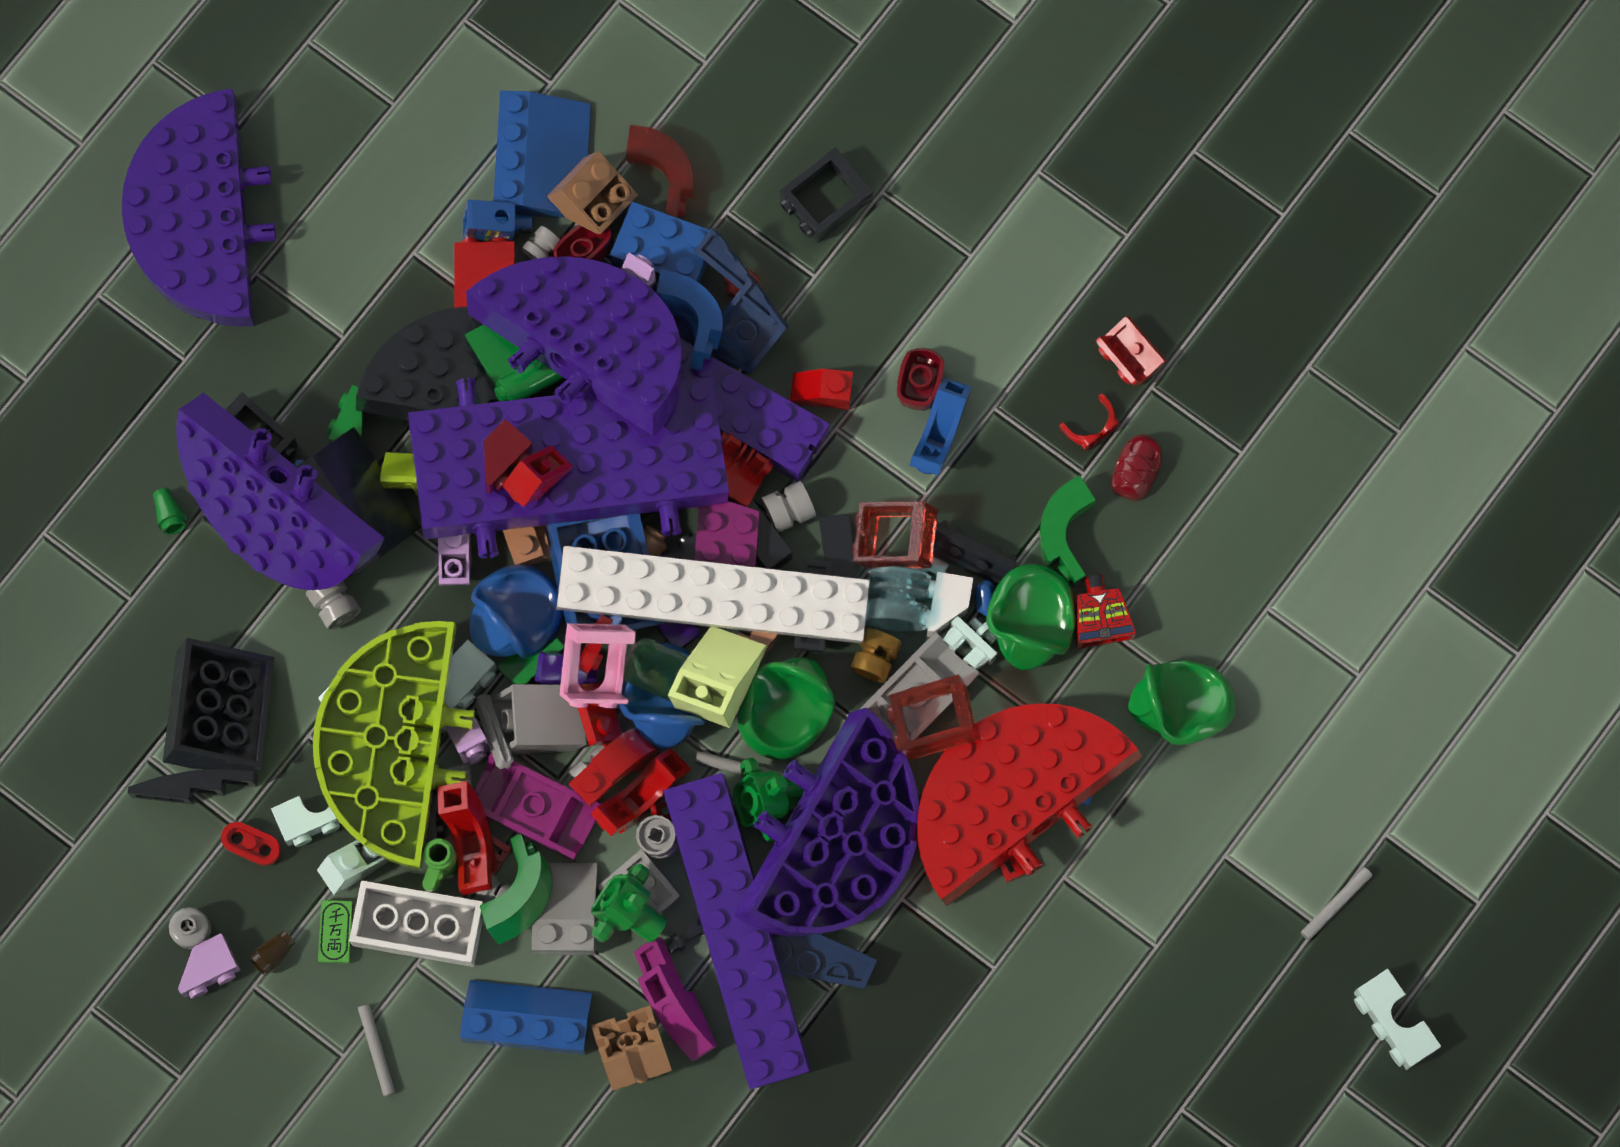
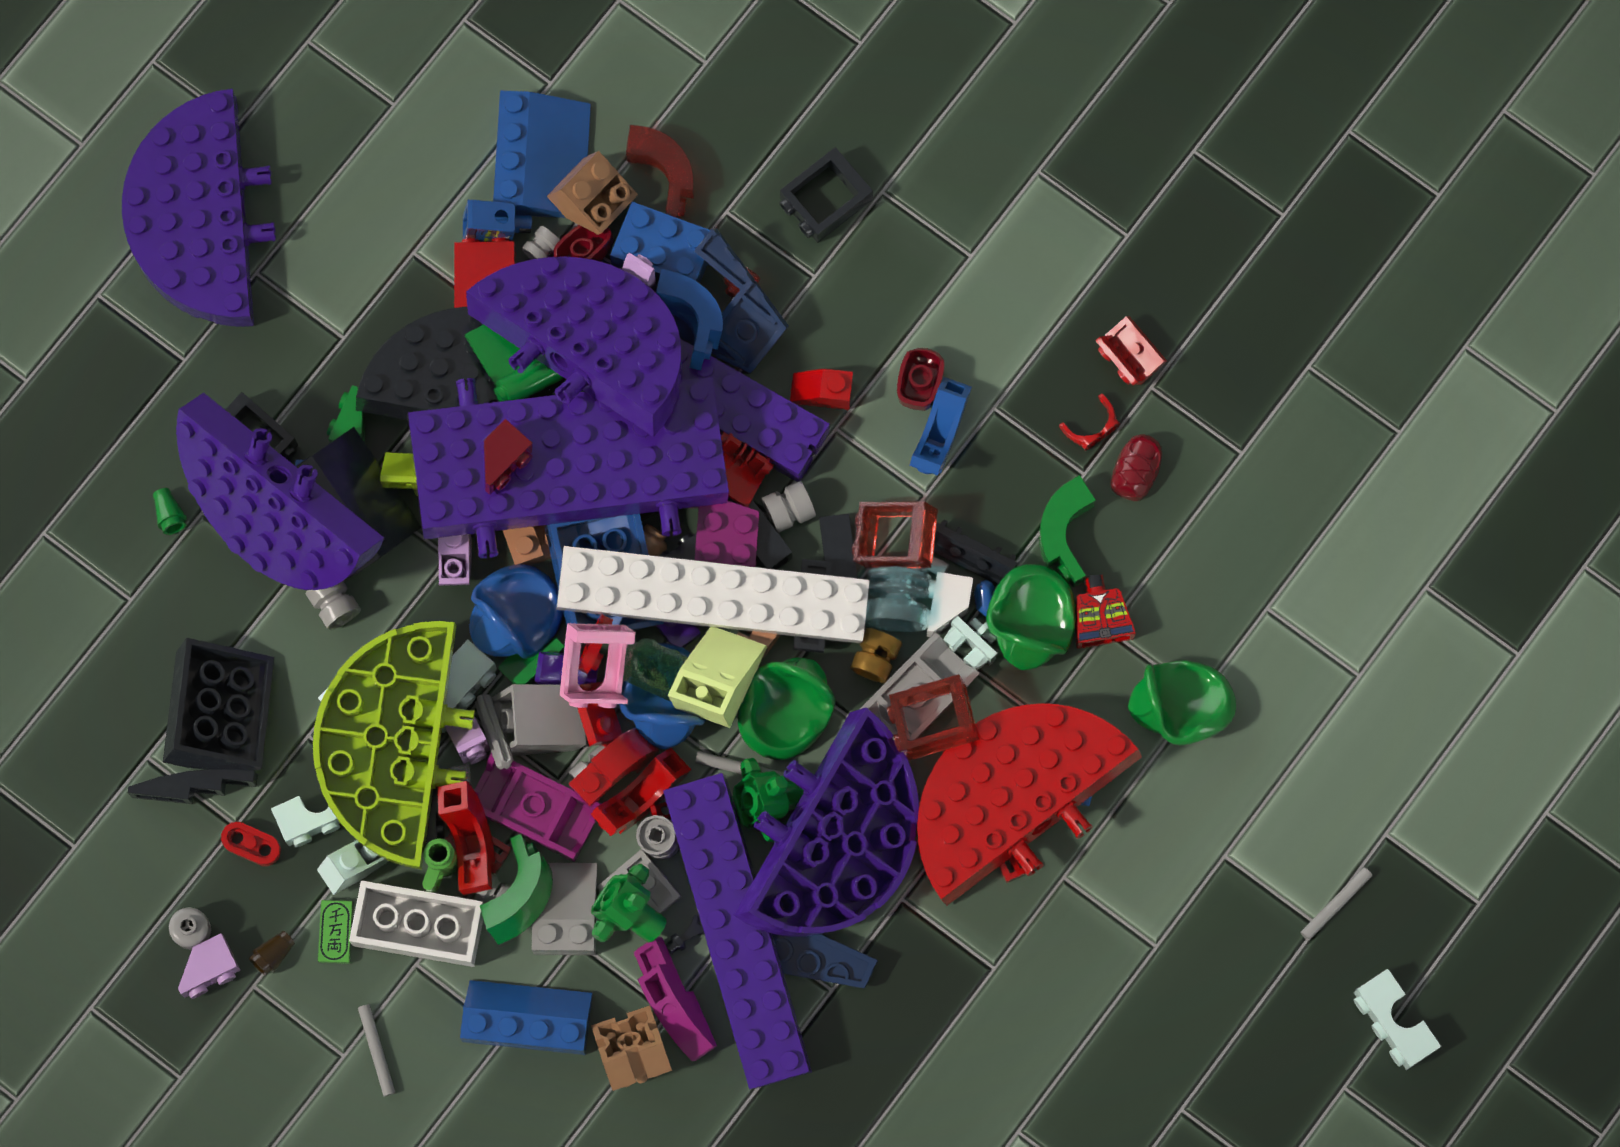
red slope [502,445,573,507] -> none

